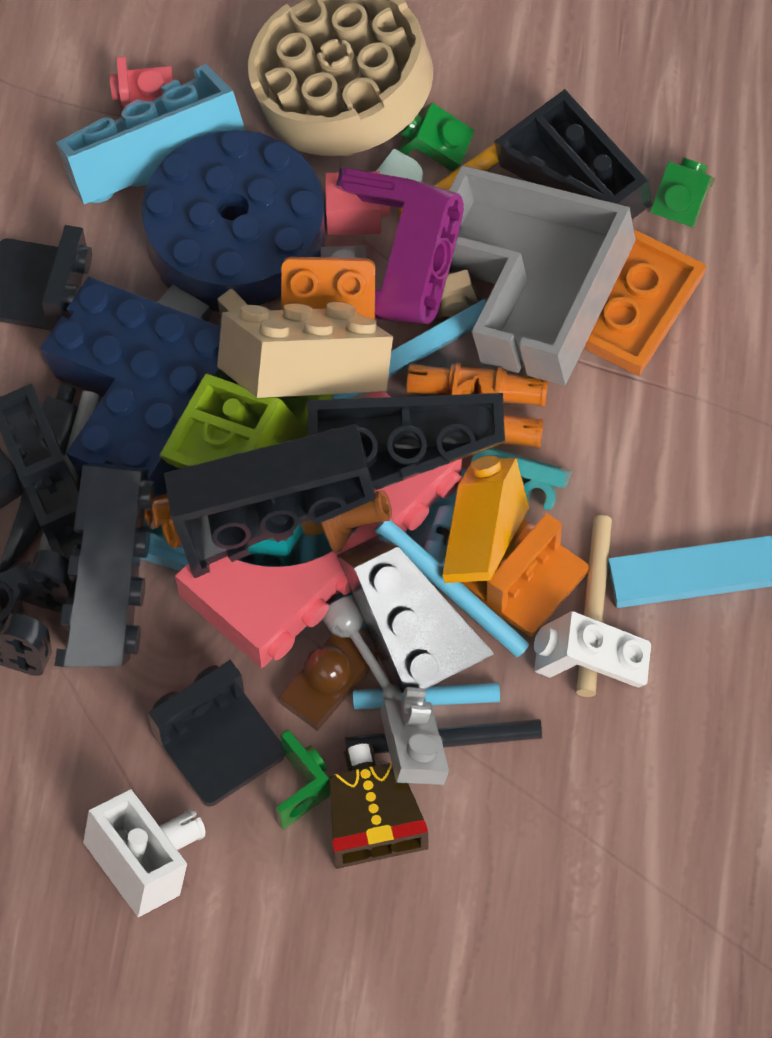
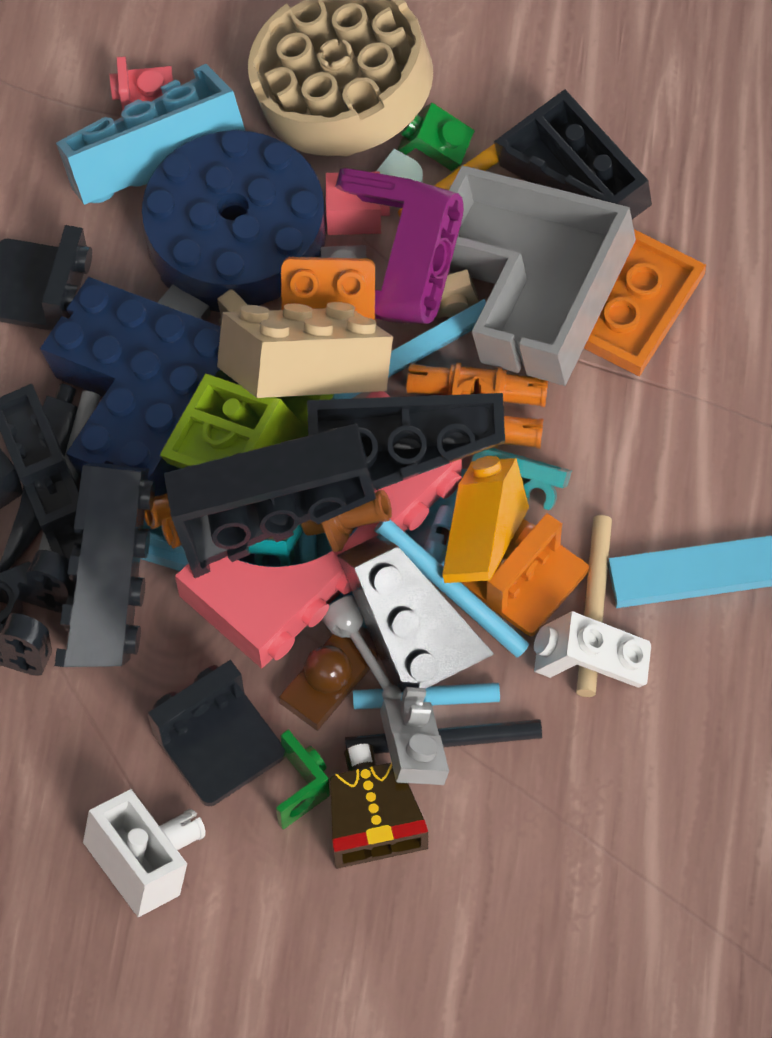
green bracket [650,157,715,228] -> none

